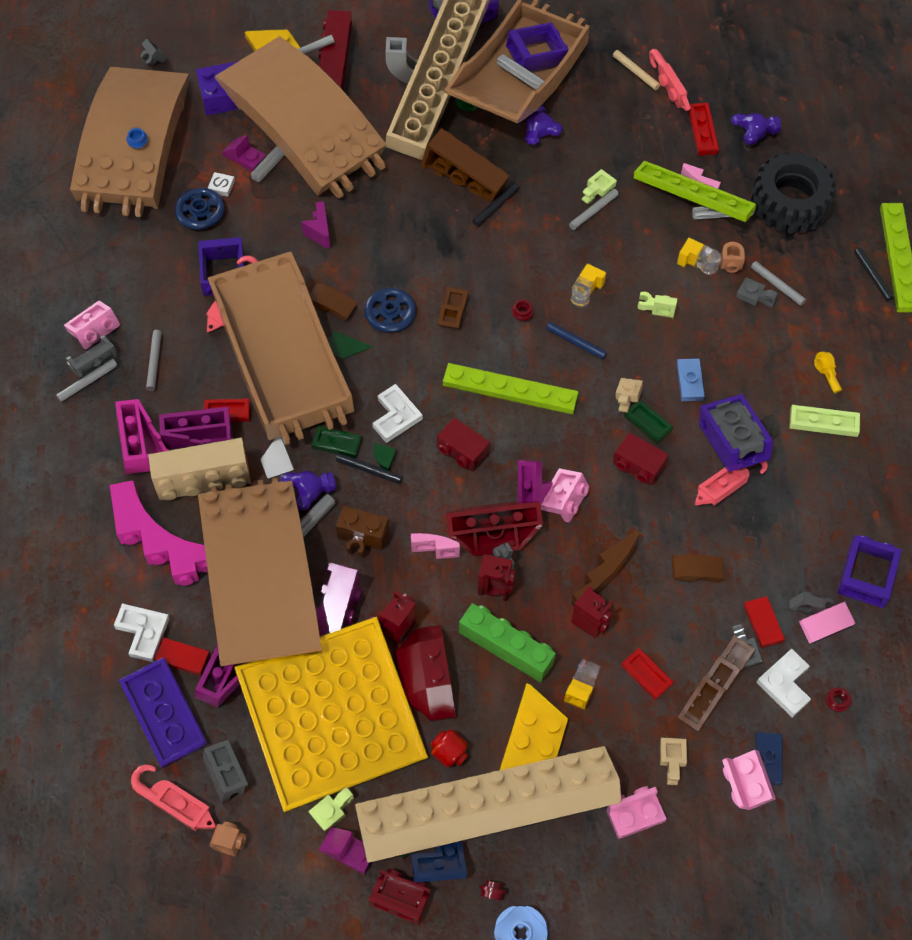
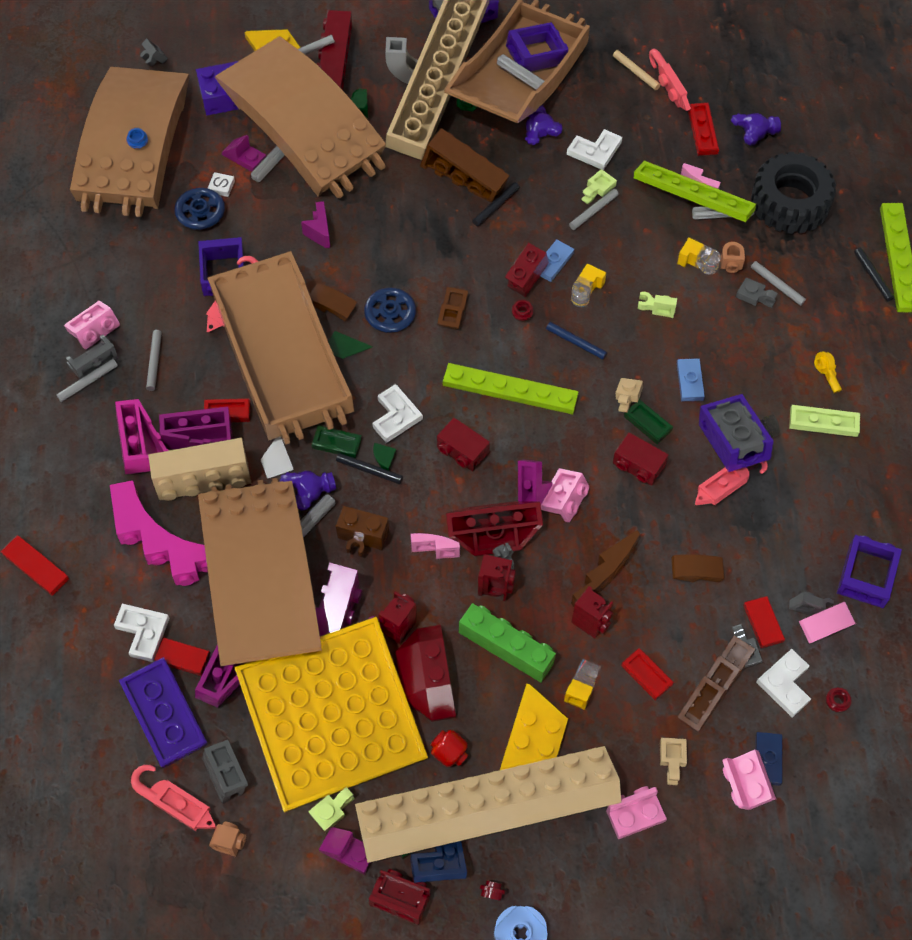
none -> red tile [0,535,69,596]
none -> dark green rock [350,89,368,119]
none -> dark red hinge [505,242,549,297]
none -> medium blue plate [540,239,574,282]
none -> white plate [567,129,622,170]

